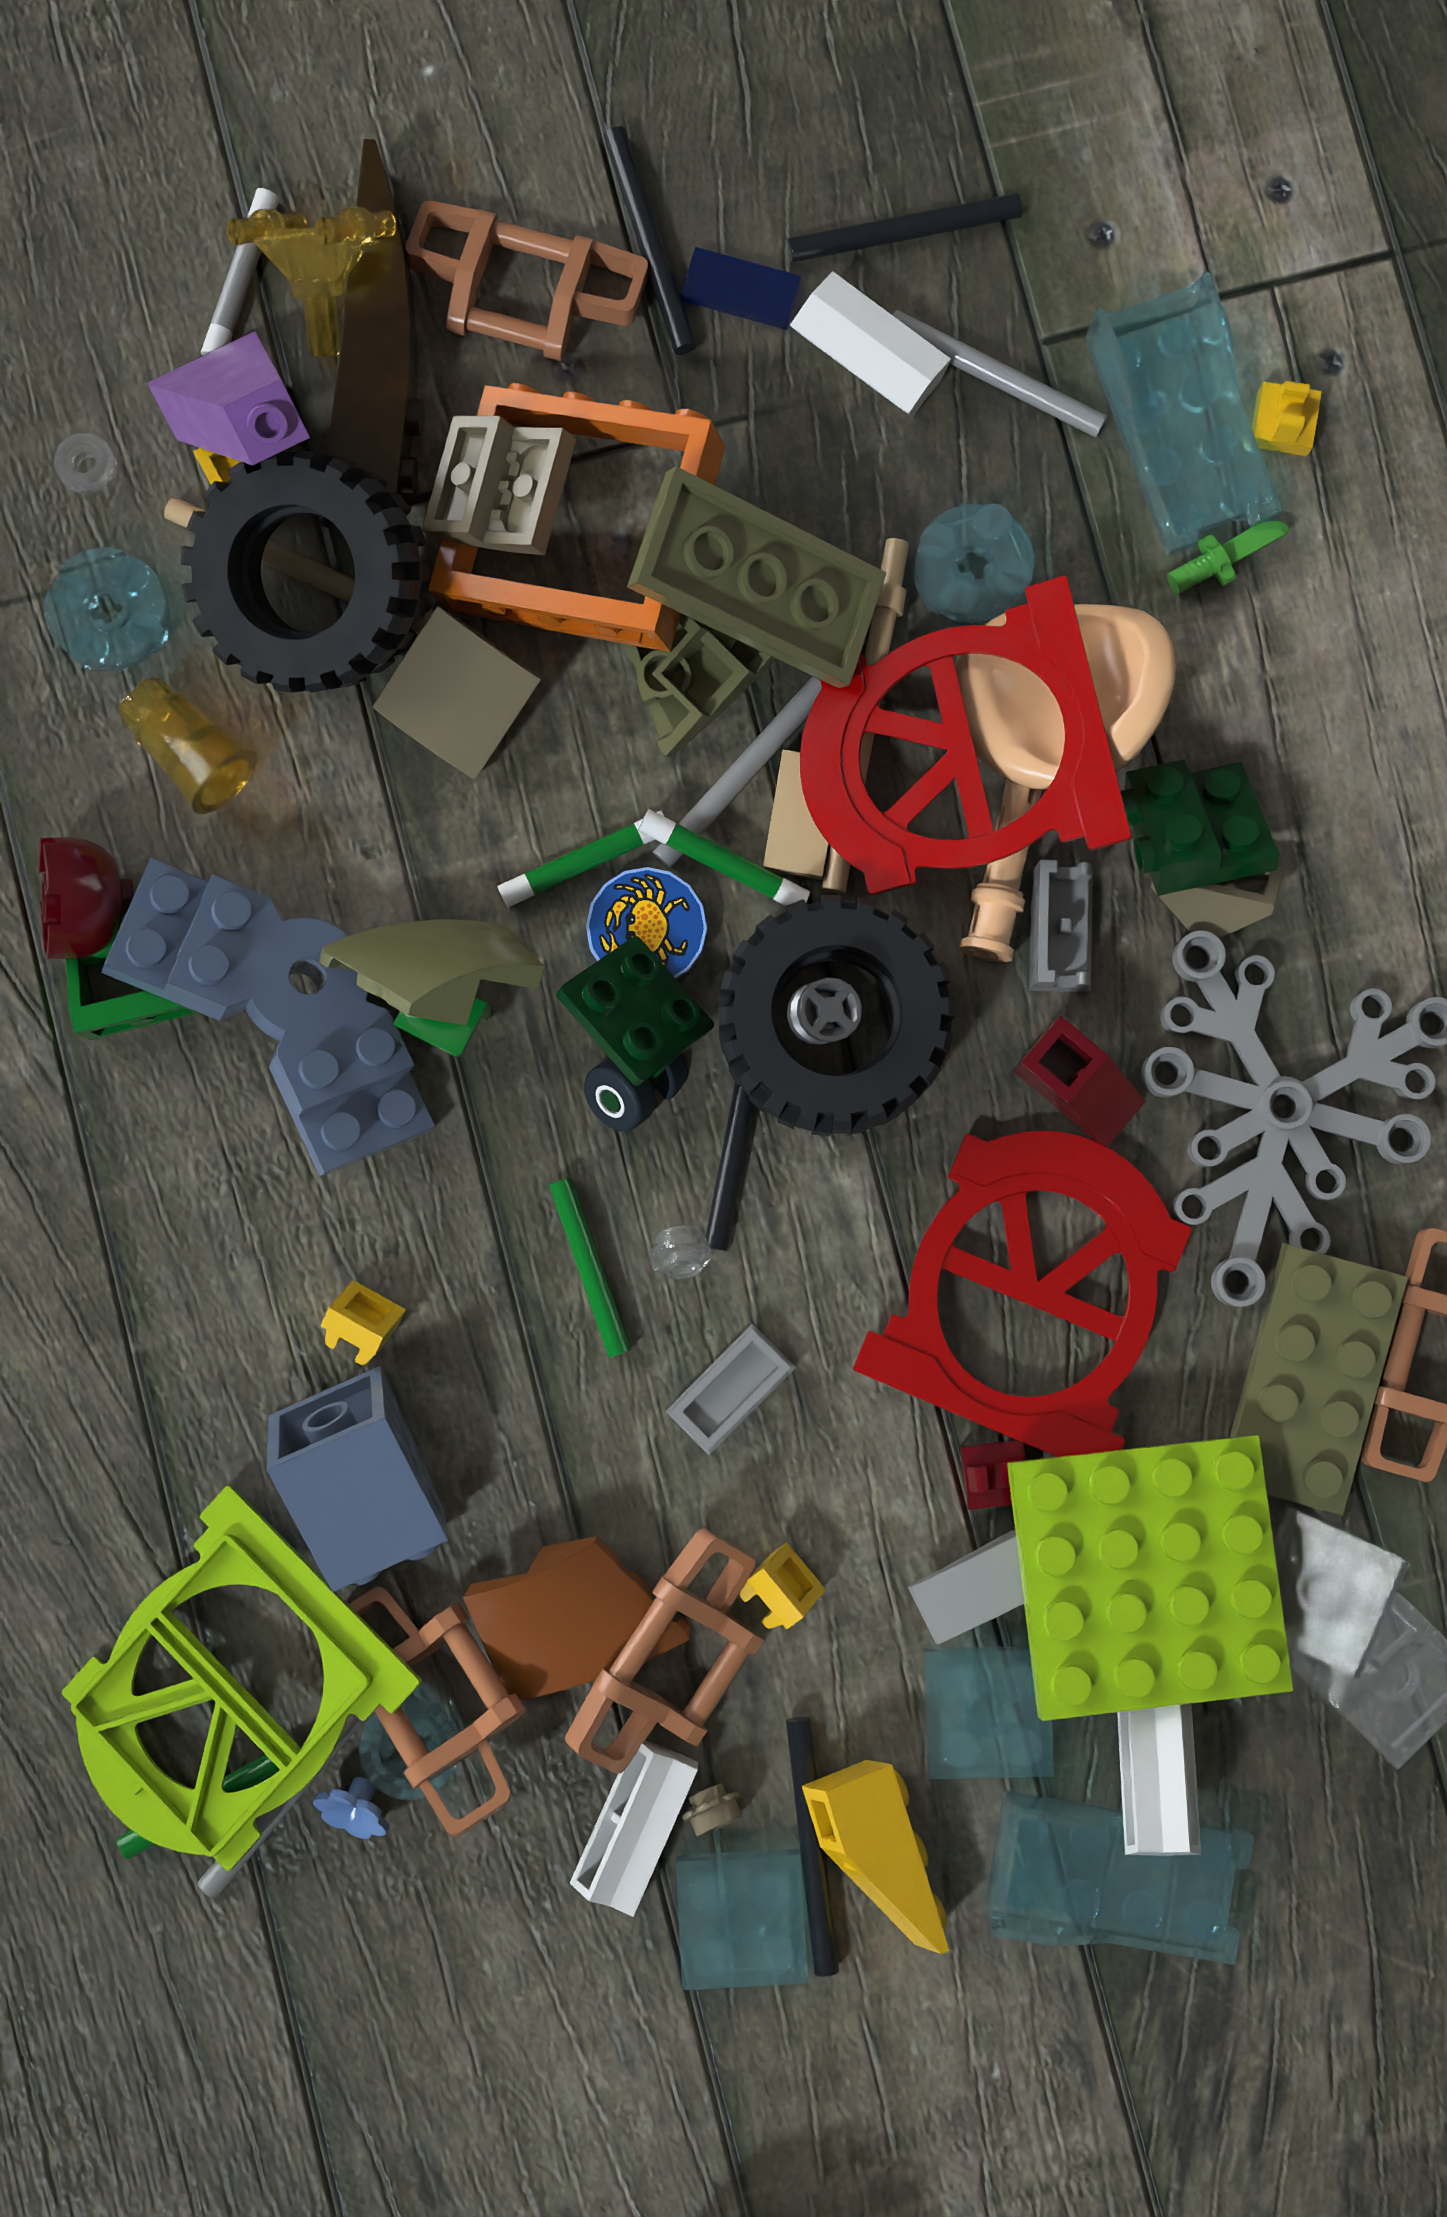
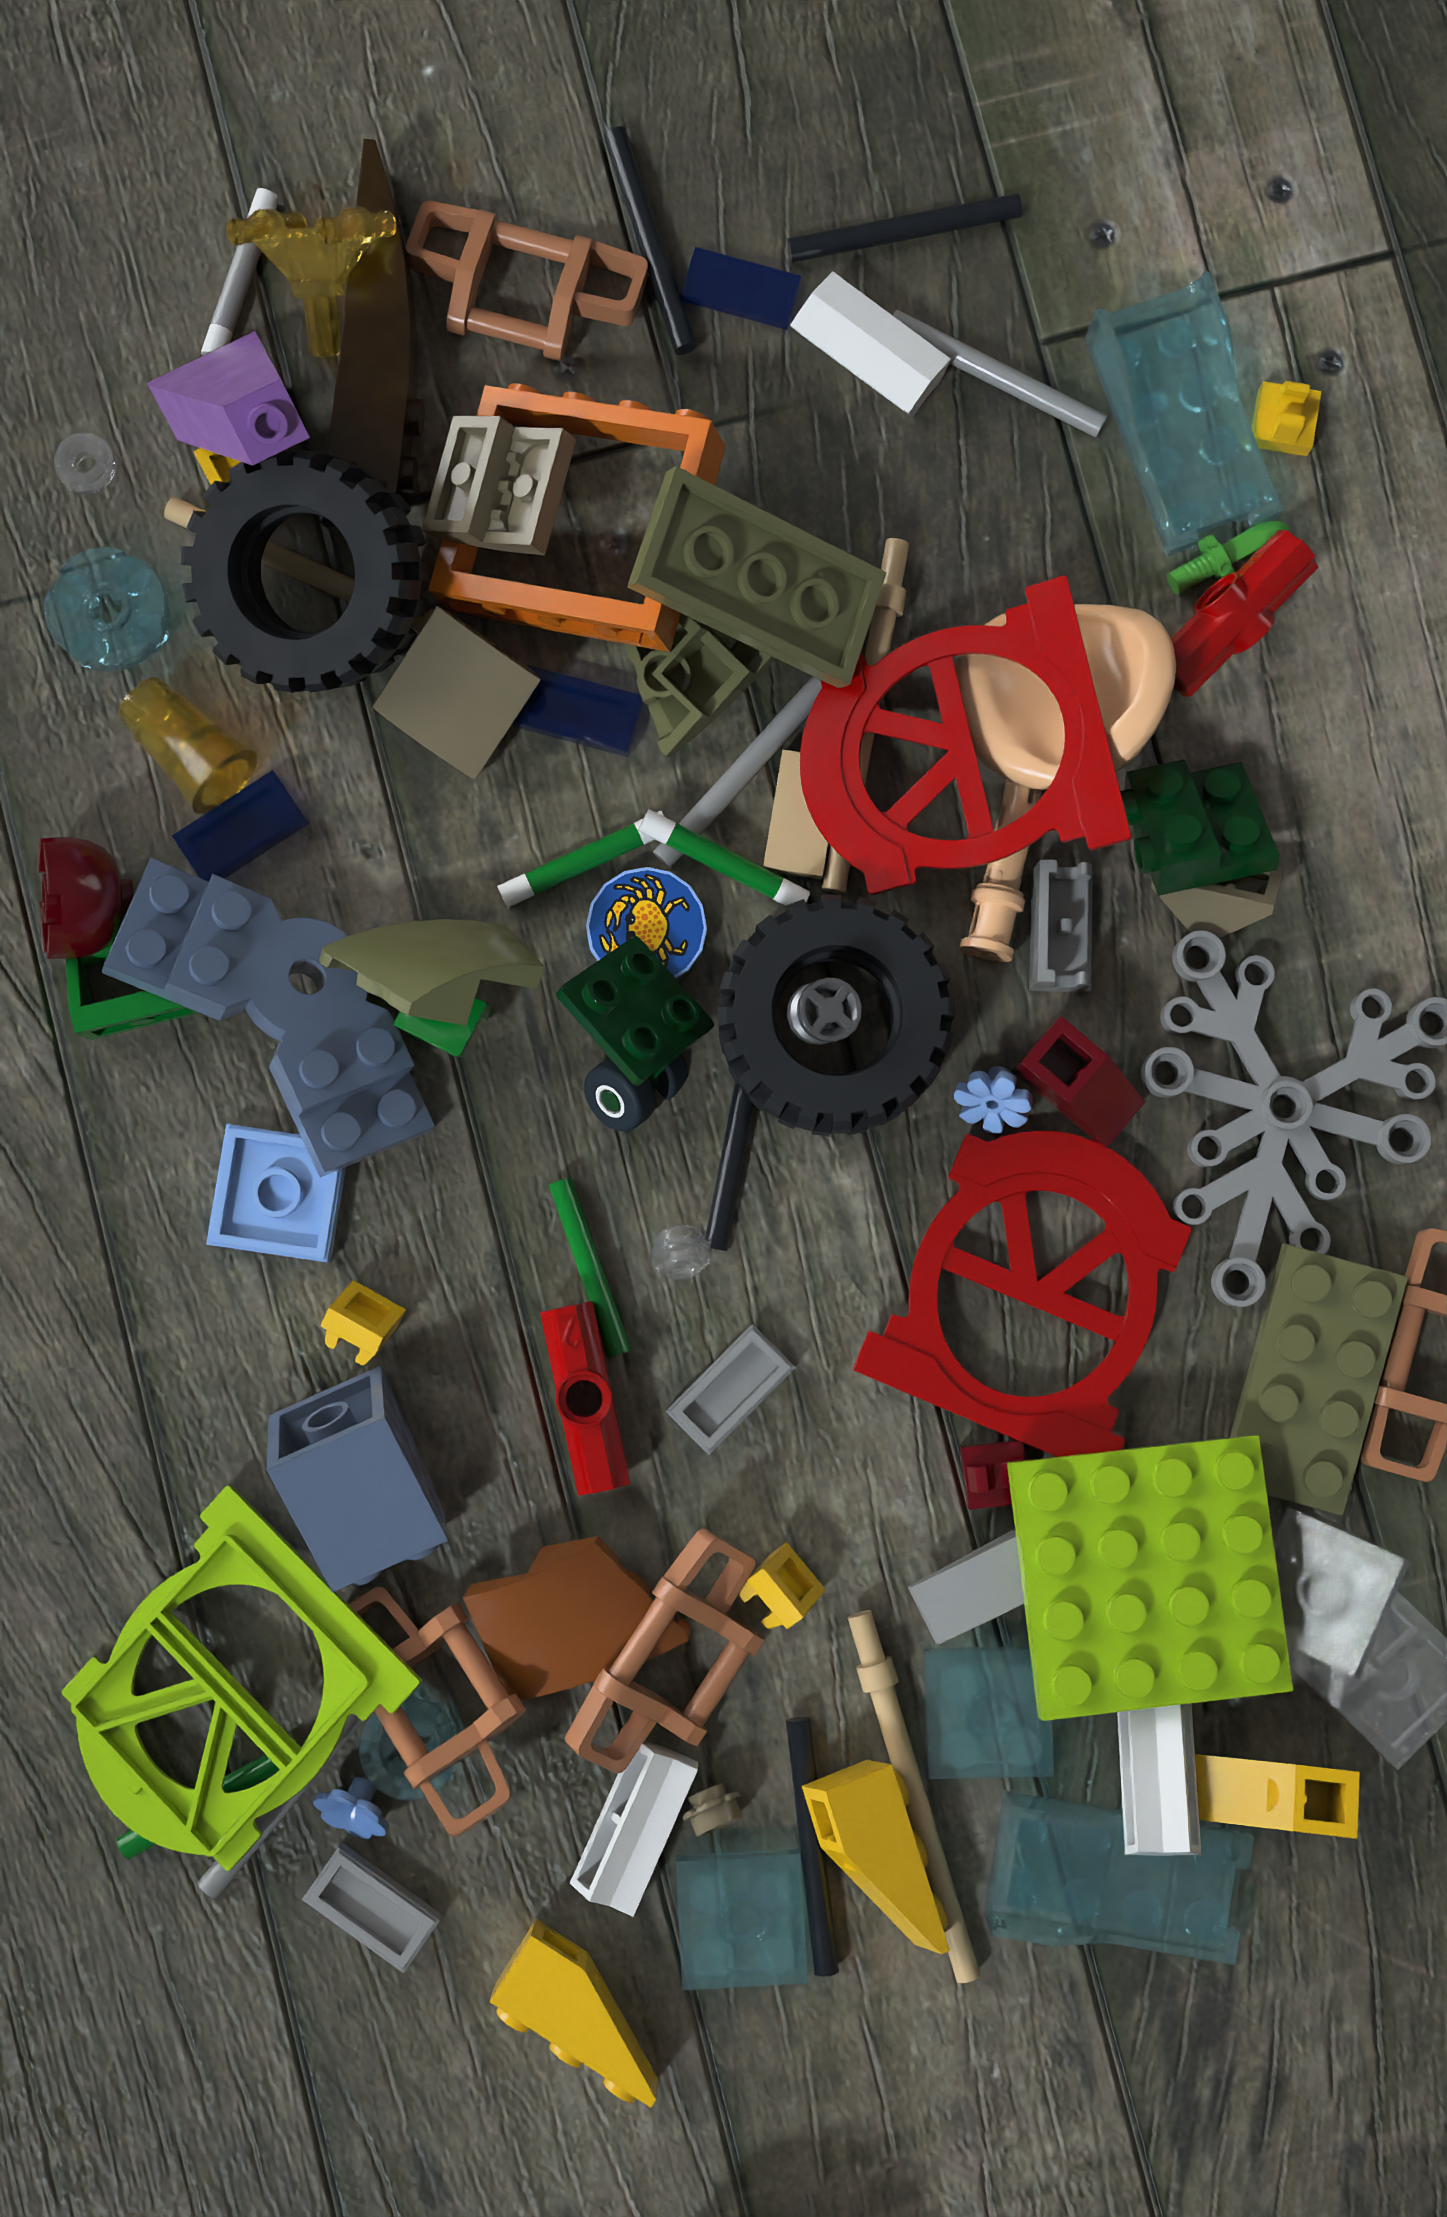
clear light blue plate [913,503,1035,626] -> none
none -> clear blue tile [172,770,309,882]
none -> light blue tile [206,1124,346,1263]
none -> light grey tile [302,1842,443,1973]
none -> yellow slope [489,1919,658,2108]
none -> clear blue tile [512,665,643,757]
none -> red piece [540,1301,631,1496]
none -> tan bar [847,1610,981,1983]
none -> light blue plant [954,1066,1033,1135]
none -> red piece [1171,530,1319,697]
none -> yellow slope [1195,1754,1360,1839]

